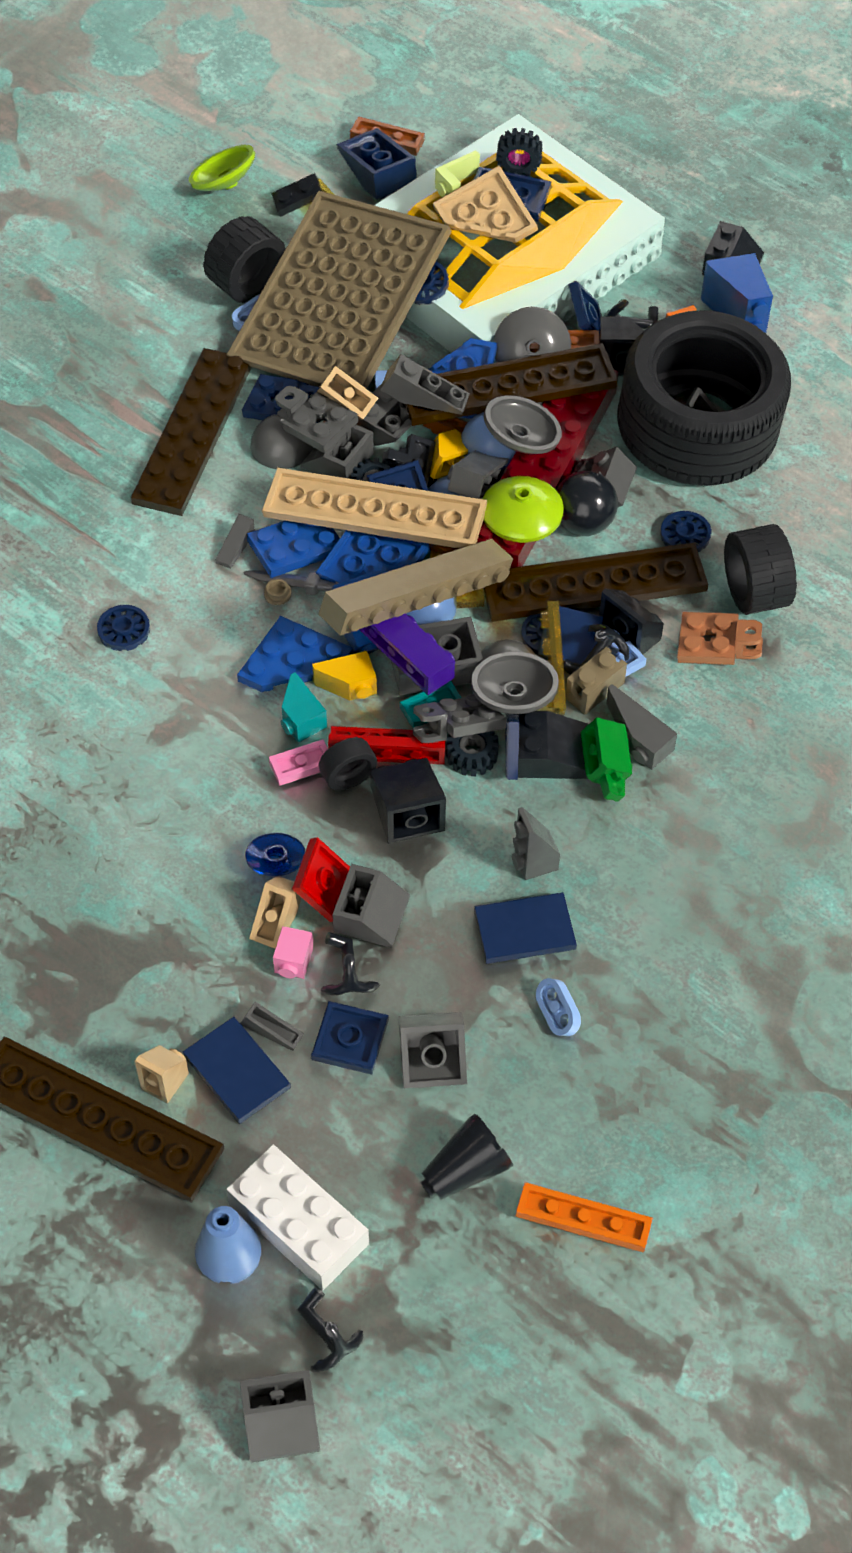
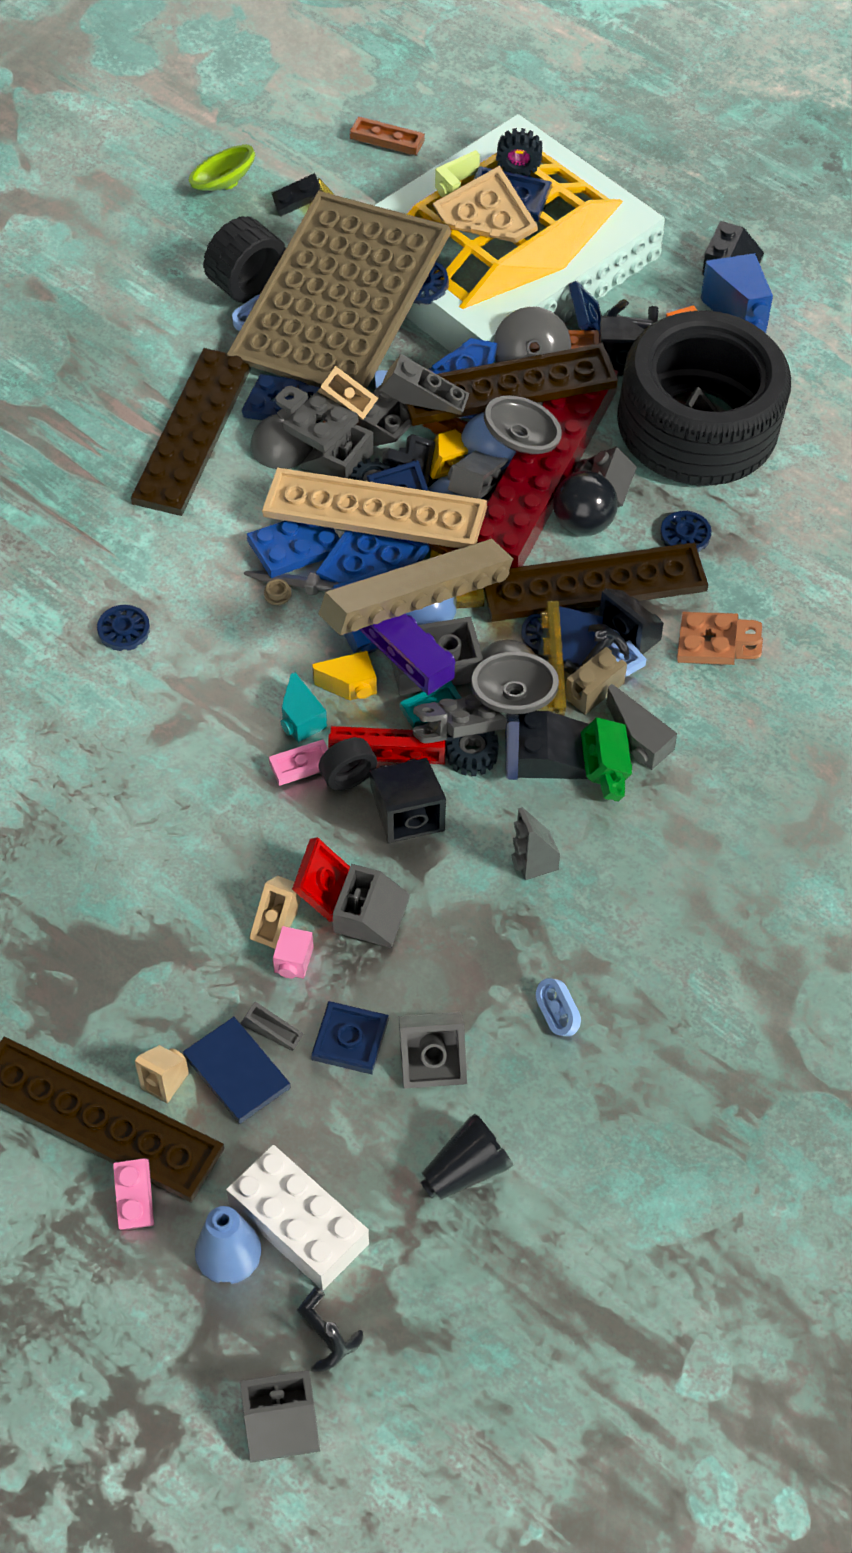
dark grey piece [215,514,255,569] -> none
blue plate [237,615,353,692] -> none
clear blue dish [245,833,305,877] -> none
black piece [321,932,380,996] -> none
dark blue slope [337,128,417,200] -> none
dark blue tile [474,892,577,964] -> none
lime dish [483,476,563,543] -> none
orange plate [516,1182,653,1253] -> none
black tyre [724,524,797,615] -> none
none -> bright pink plate [113,1158,154,1230]

